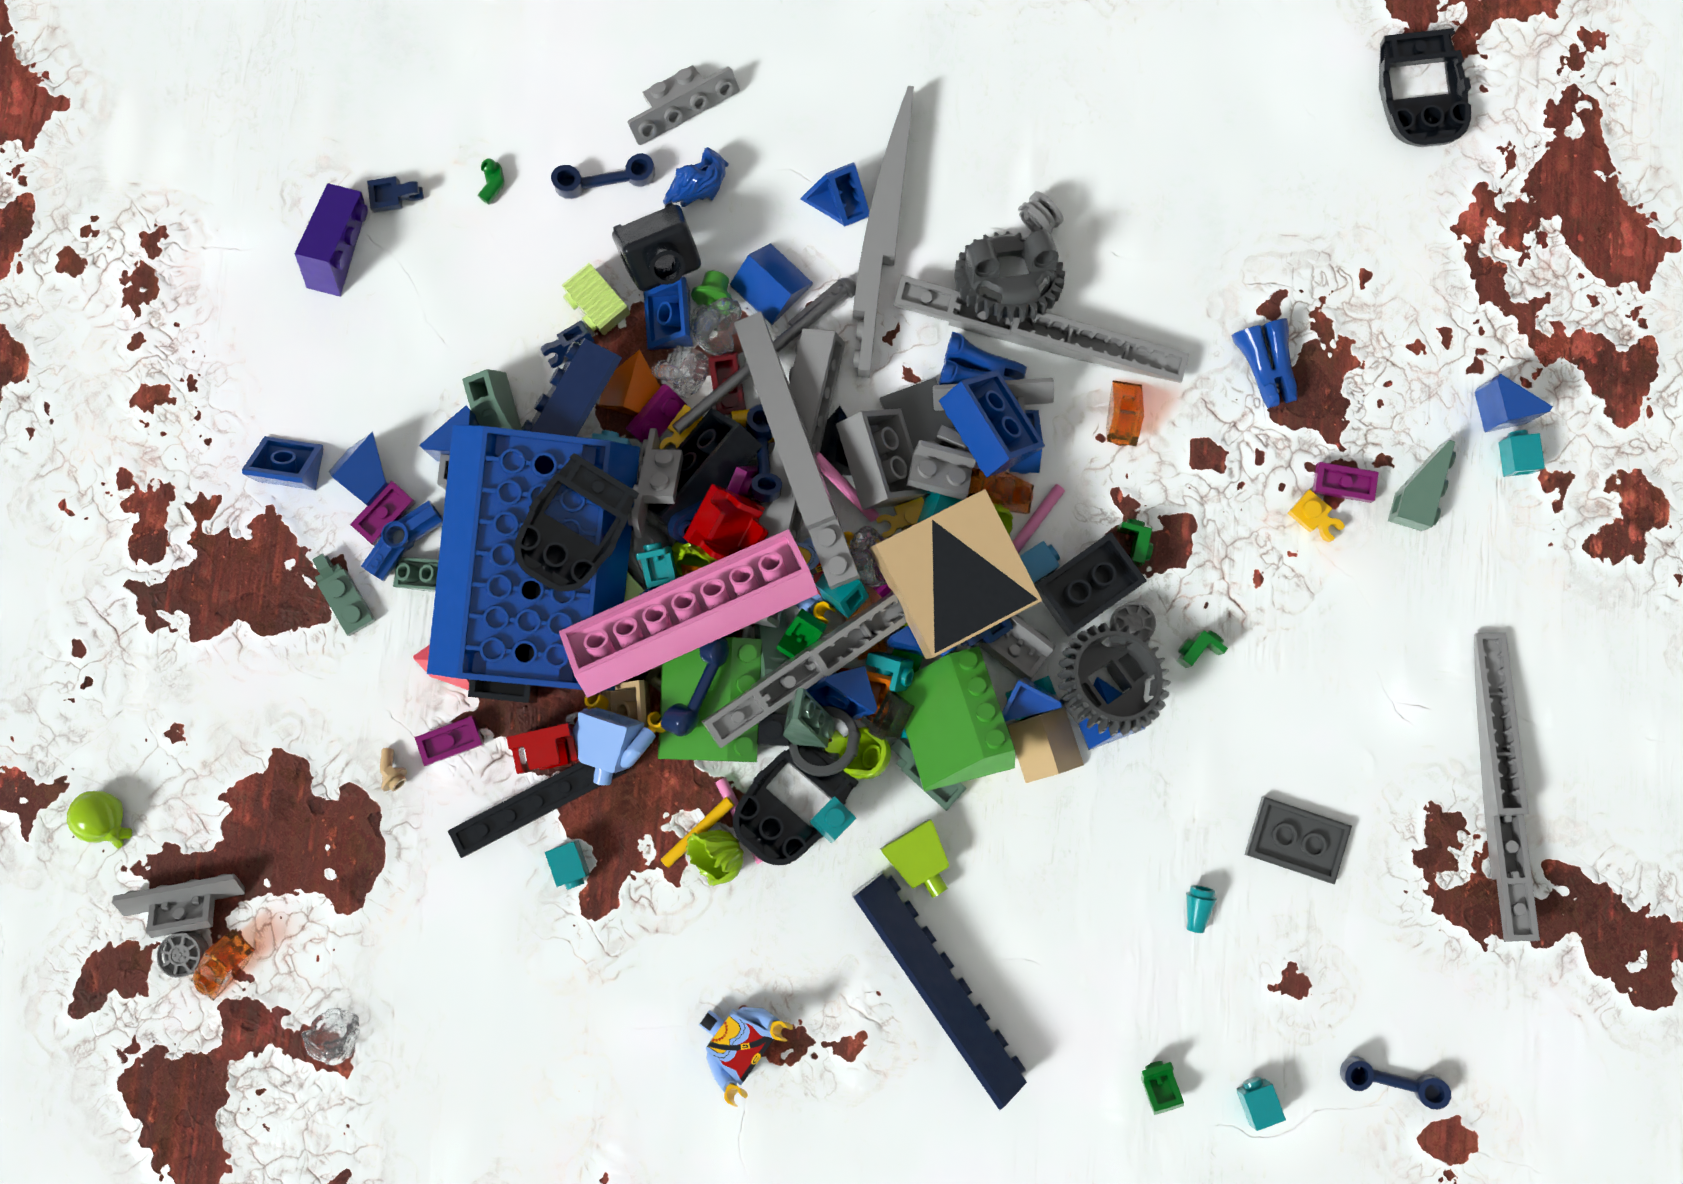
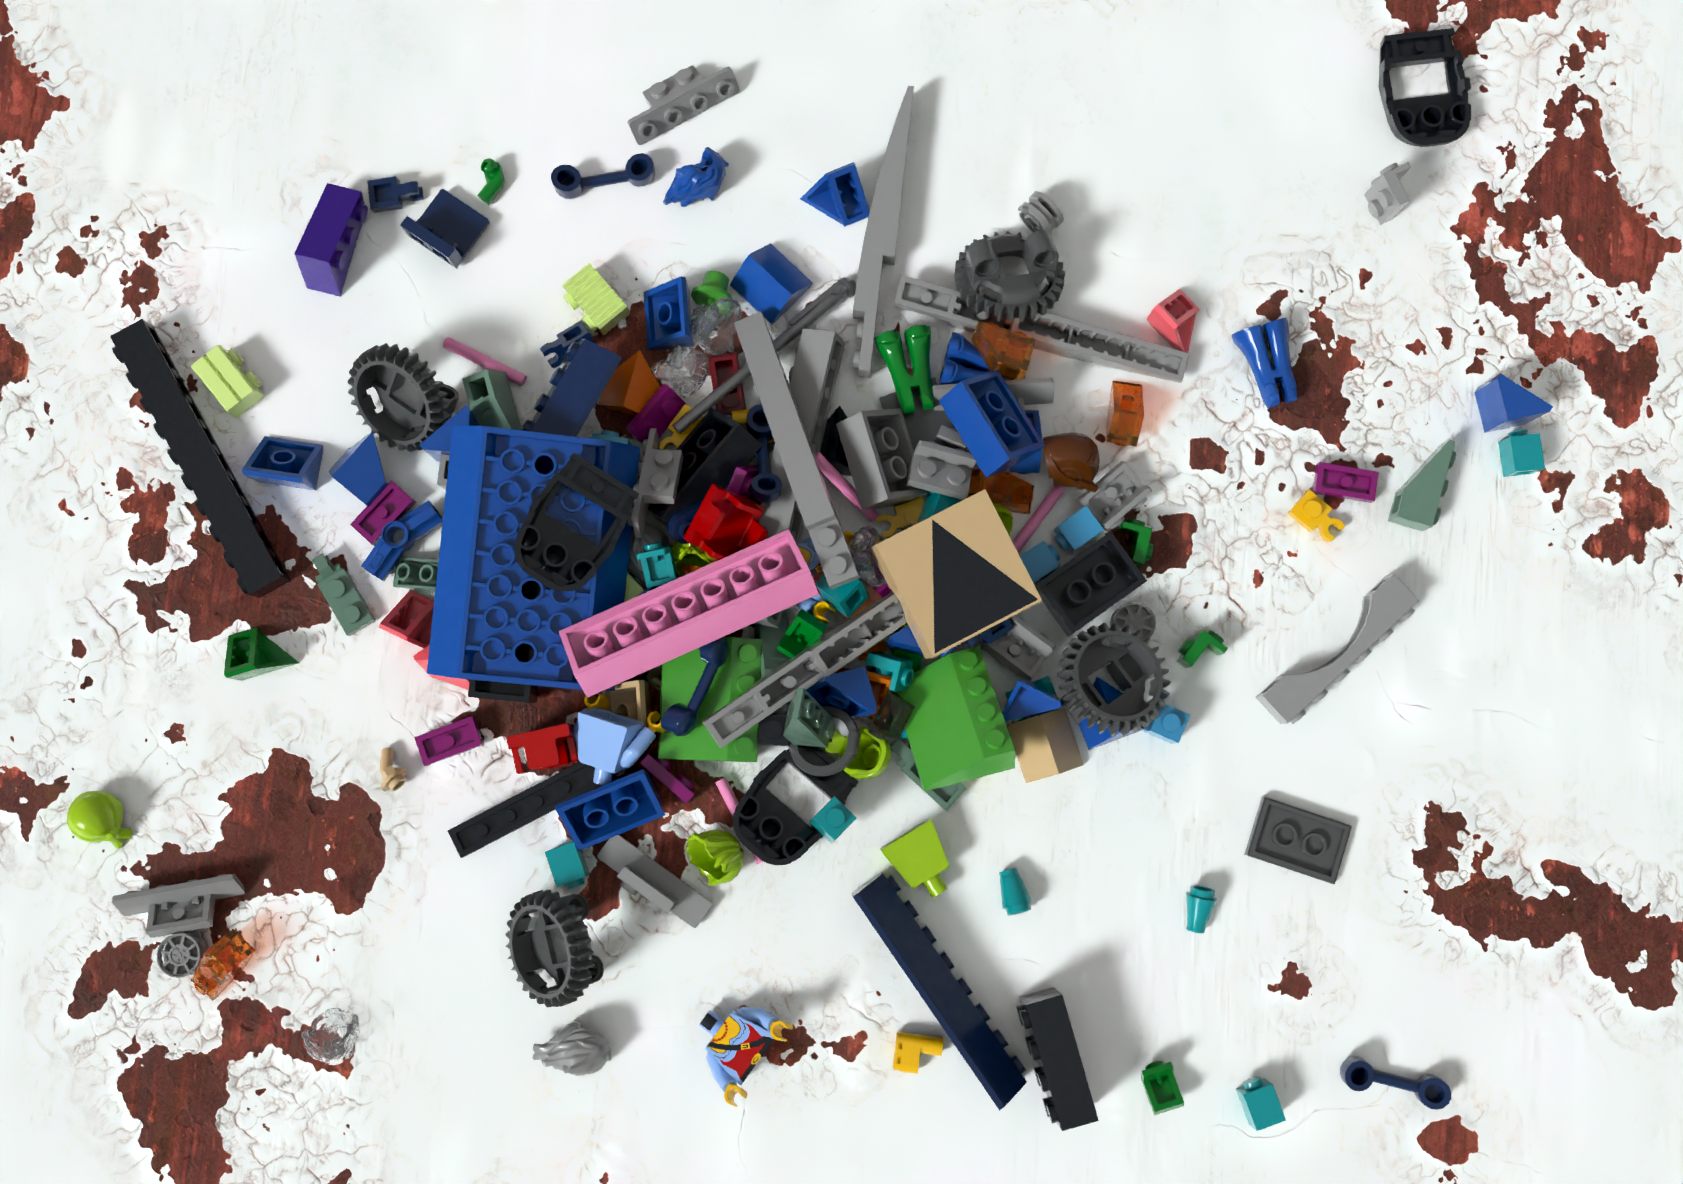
black piece [612,202,701,292] -> none
yellow piece [661,796,735,868] -> none
light grey slope [1474,632,1540,942] -> none
none -> black brick [110,319,291,598]
none -> yellowish green brick [191,345,264,417]
none -> green slope [224,627,299,681]
none -> dark grey piece [347,343,459,452]
none -> coral slope [379,589,434,648]
none -> dark blue bracket [400,189,490,269]
none -> bright pink bar [443,337,527,386]
none -> dark grey piece [505,890,604,1007]
none -> light grey hair [532,1020,611,1076]
none -> blue slope [555,769,665,851]
none -> light grey bracket [597,835,713,928]
none -> magenta plate [640,754,697,804]
none -> green piece [874,325,935,414]
none -> yellow piece [893,1032,943,1074]
none -> clear orange slope [971,321,1036,380]
none -> teal cone [999,868,1032,916]
none -> black brick [1016,987,1099,1131]
none -> reddish brown helmet [1043,432,1100,492]
none -> dark azure brick [1053,506,1104,554]
none -> light grey bracket [1076,461,1152,529]
none -> dark azure brick [1144,704,1190,744]
none -> coral slope [1146,289,1200,353]
none -> light grey arch [1255,574,1420,724]
none -> light grey bracket [1364,162,1411,225]

